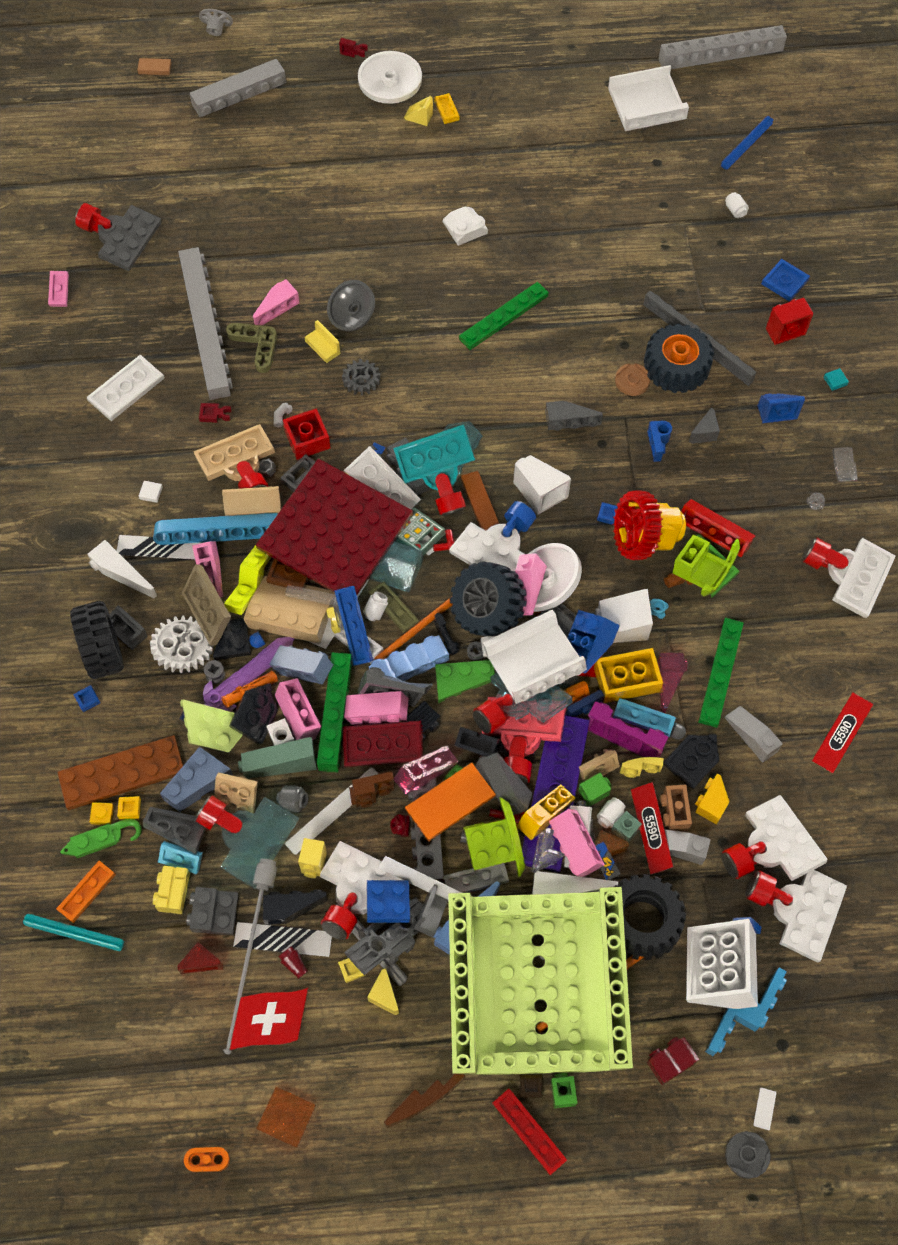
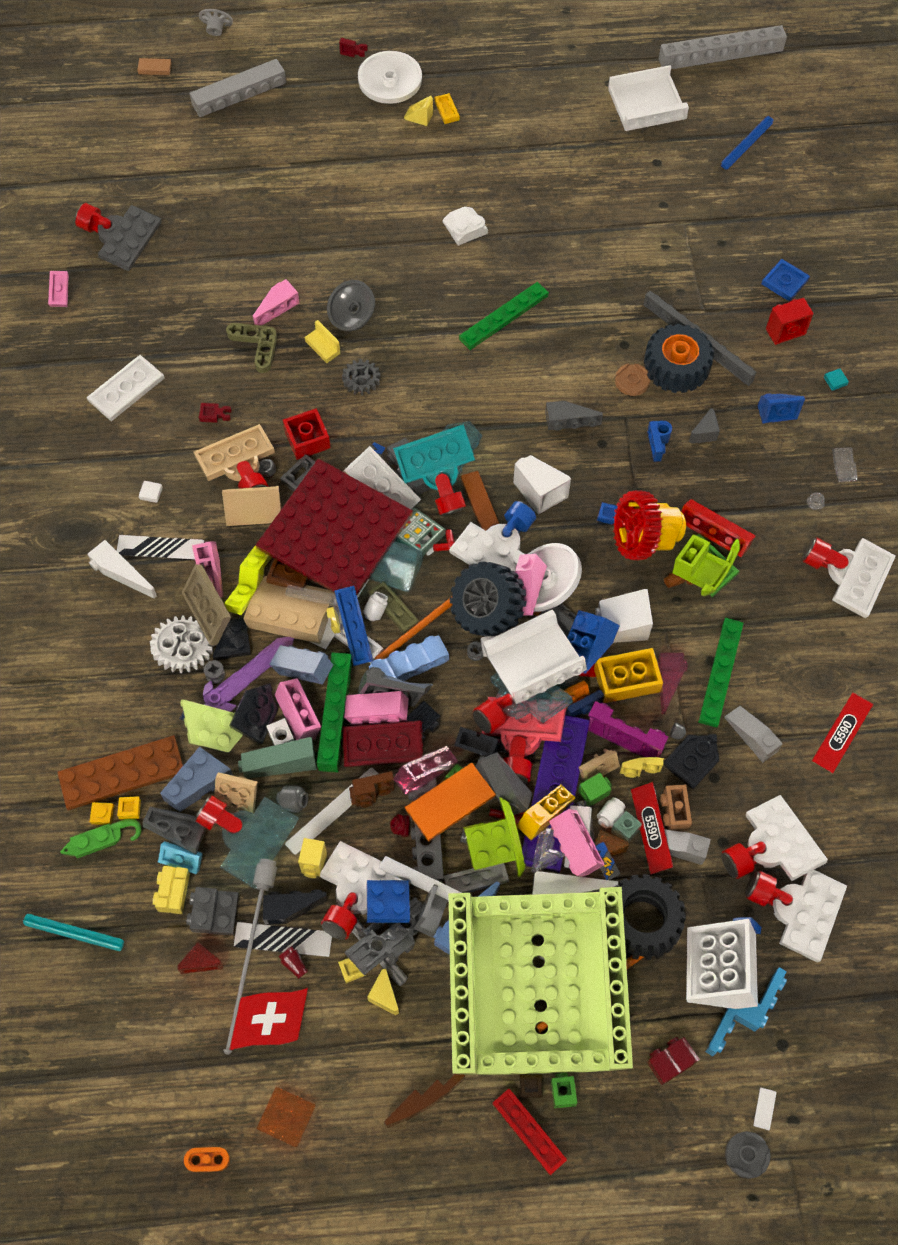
orange plate [56,861,116,923] -> none
black tyre [70,601,124,679] -> none
blue tile [73,685,101,712] -> none
dark grey hinge [110,605,148,650] -> none
dark azure beam [153,513,278,545] -> none
light grey brick [178,247,233,400] -> none
orange pin [221,671,278,708] -> none
blue hinge [249,631,266,648] -> none
light grey arm [274,403,293,427] -> none
black hinge [434,613,460,656] -> none
bright green wing [435,660,495,703] -> none
medium azure plate [613,698,676,737] -> none
medium azure plate [650,599,668,619] -> none
yellow slope [695,774,729,825] -> none
white brick [725,192,749,218] -> none

